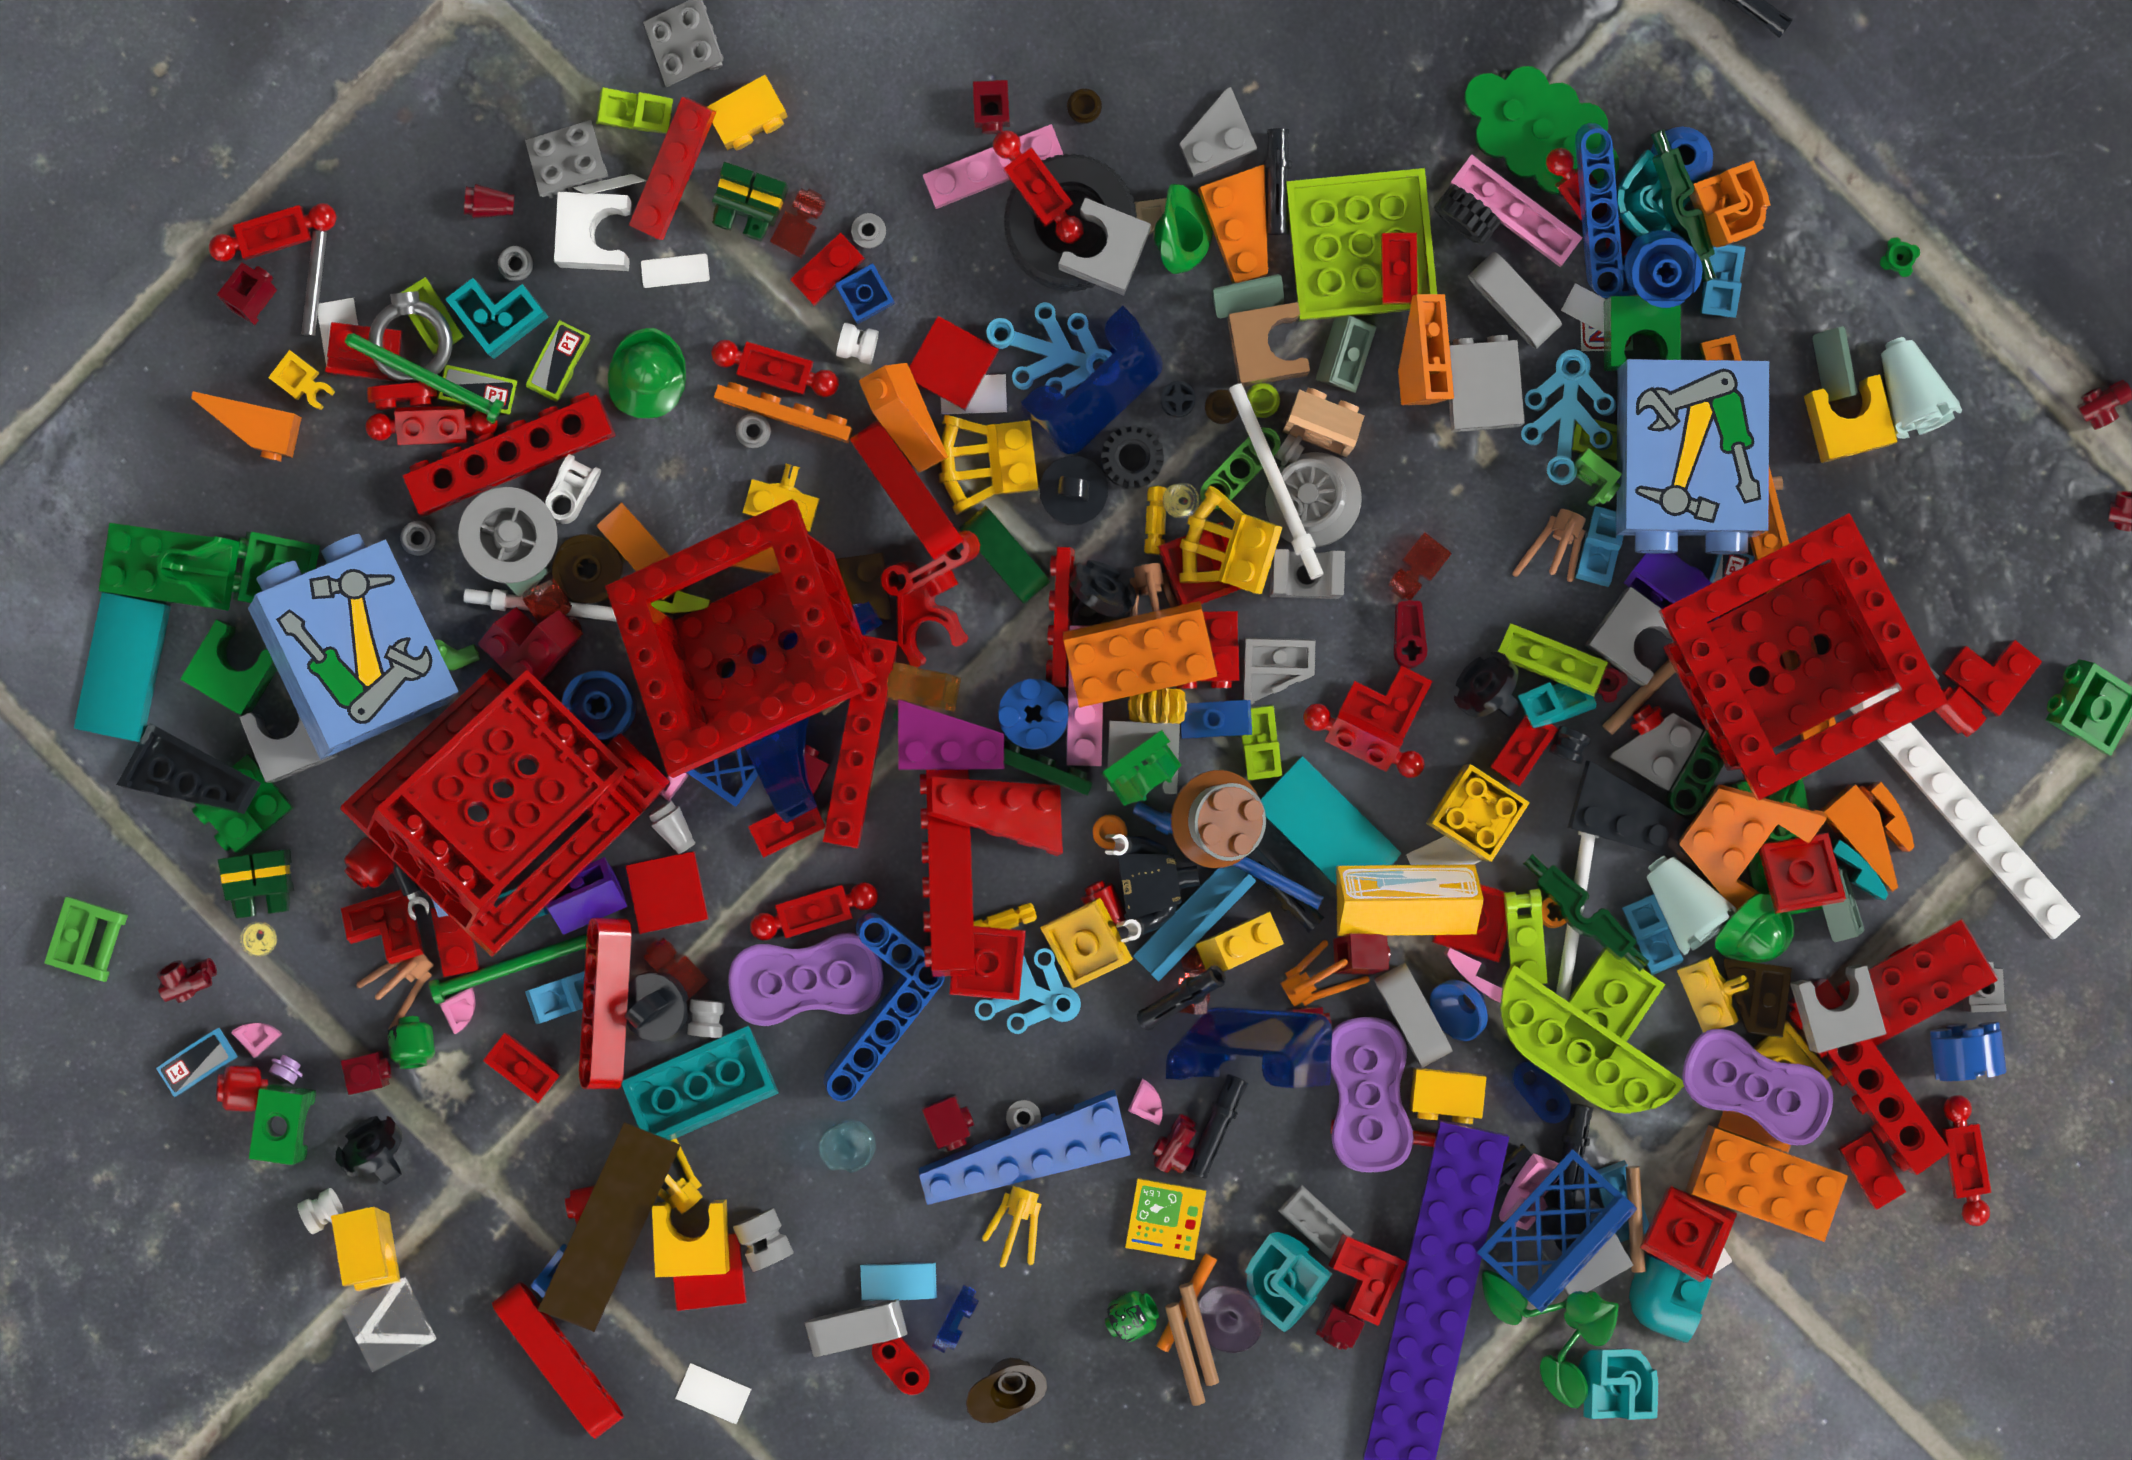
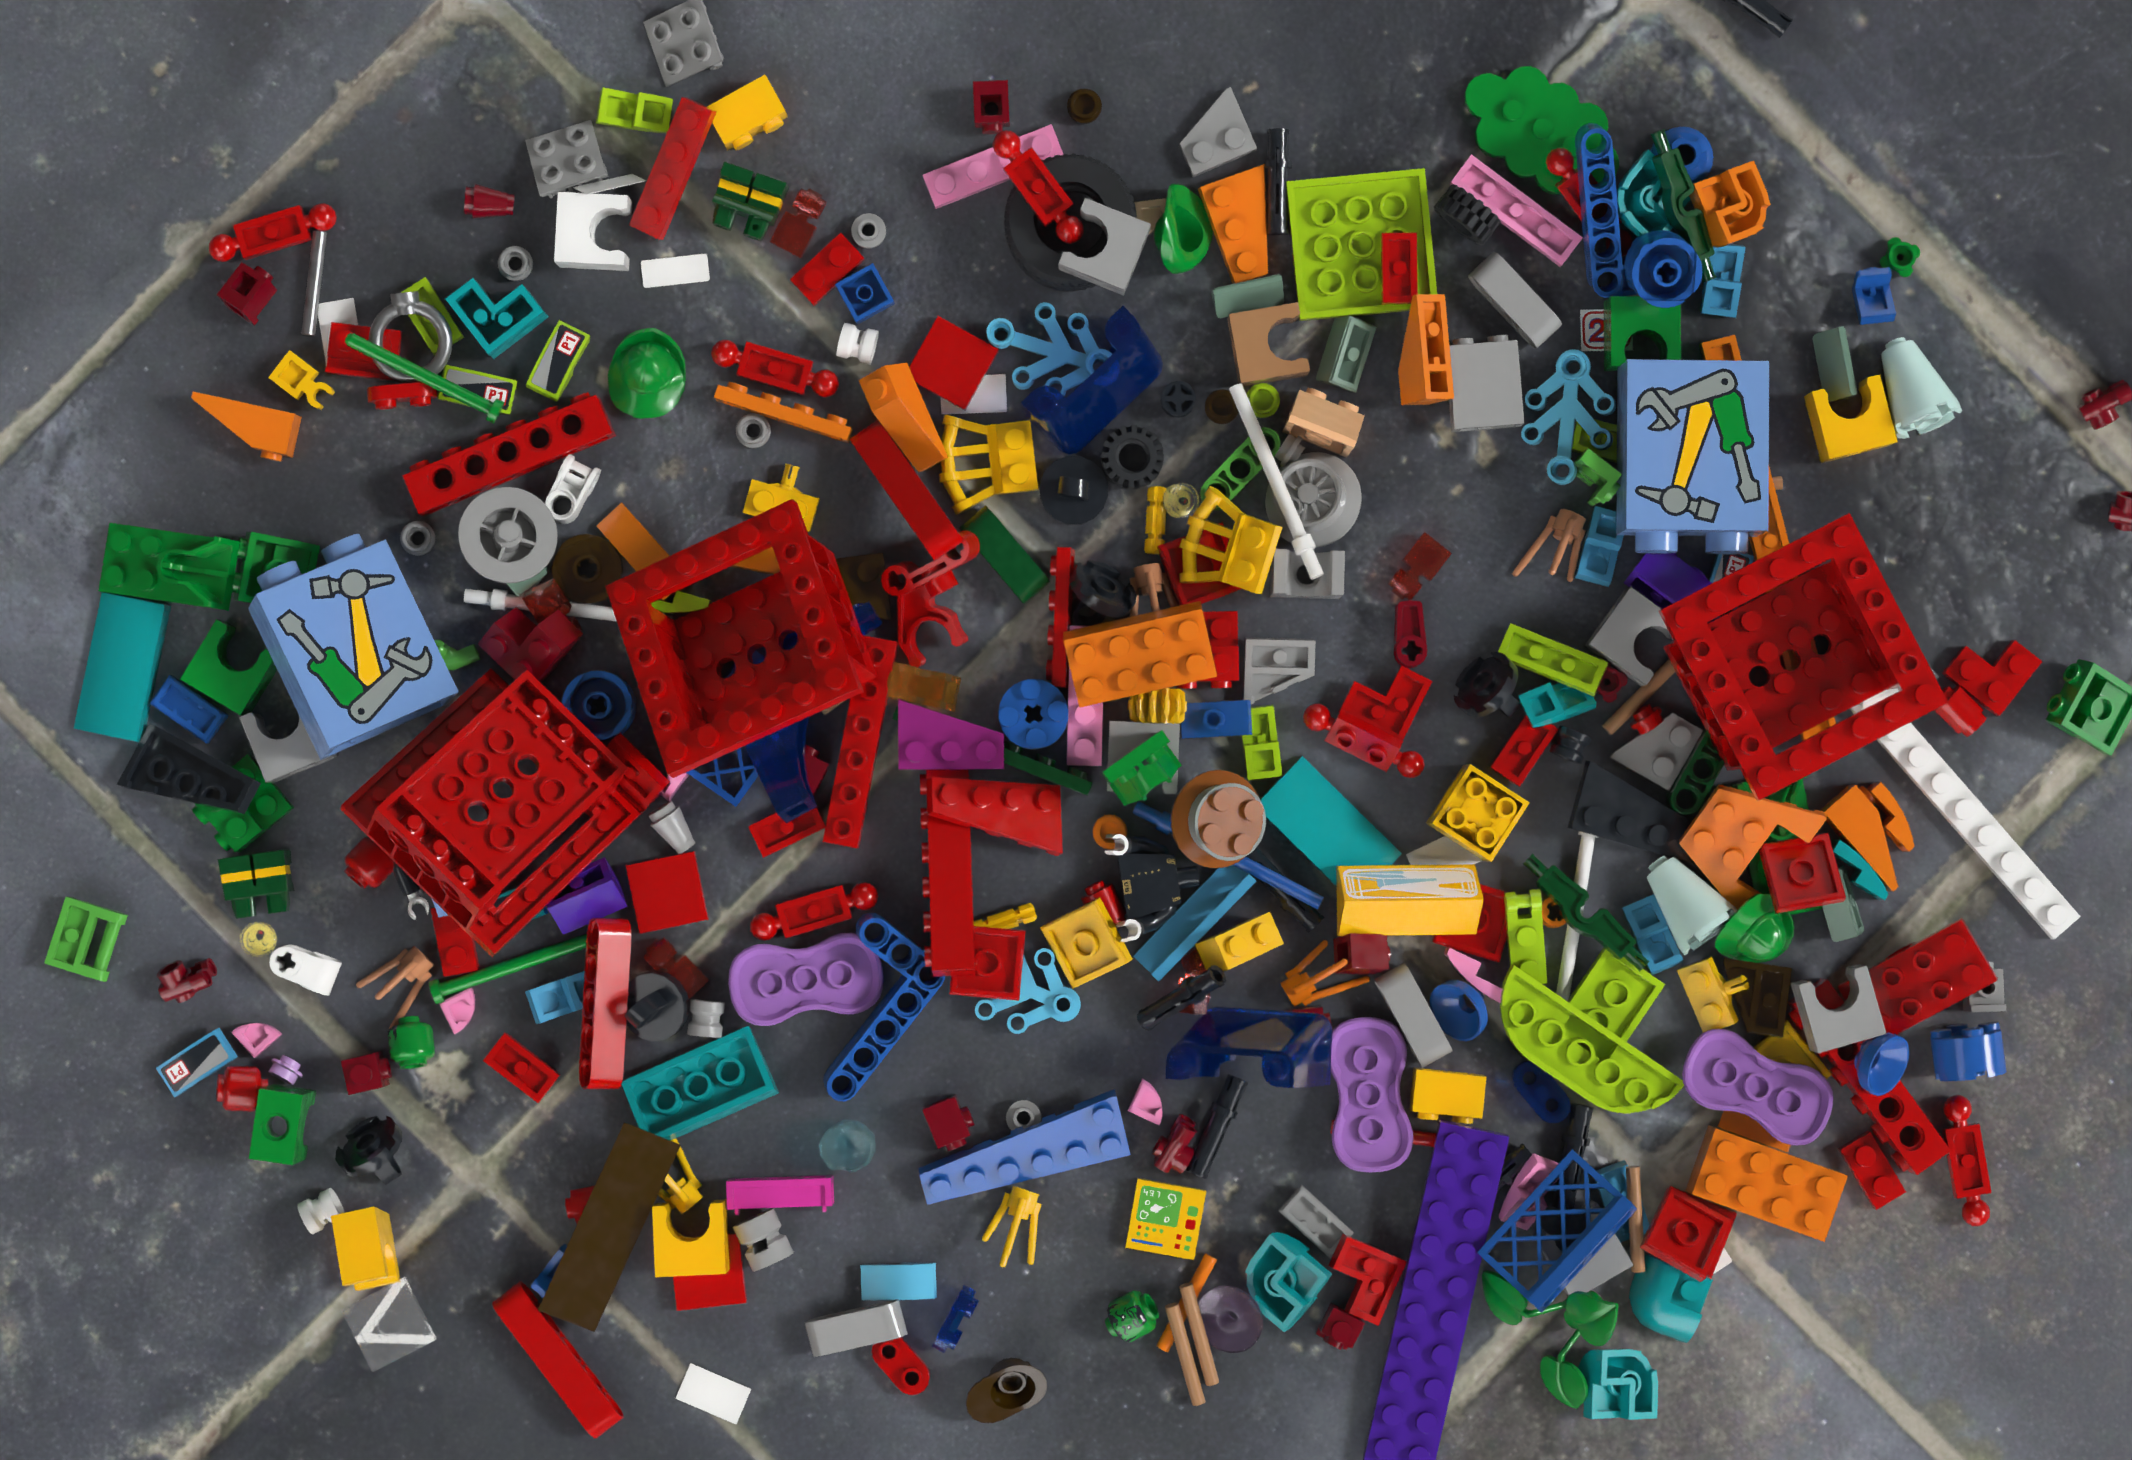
red plate [341,890,424,965] -> none
red plate [365,405,498,445] -> none
white sticker [1561,283,1606,333] -> none
none -> blue plate [150,675,229,744]
none -> white piece [269,944,342,996]
none -> dark pink container [726,1175,834,1215]
none -> blue bracket [1852,267,1896,325]
none -> blue piece [1854,1032,1909,1096]

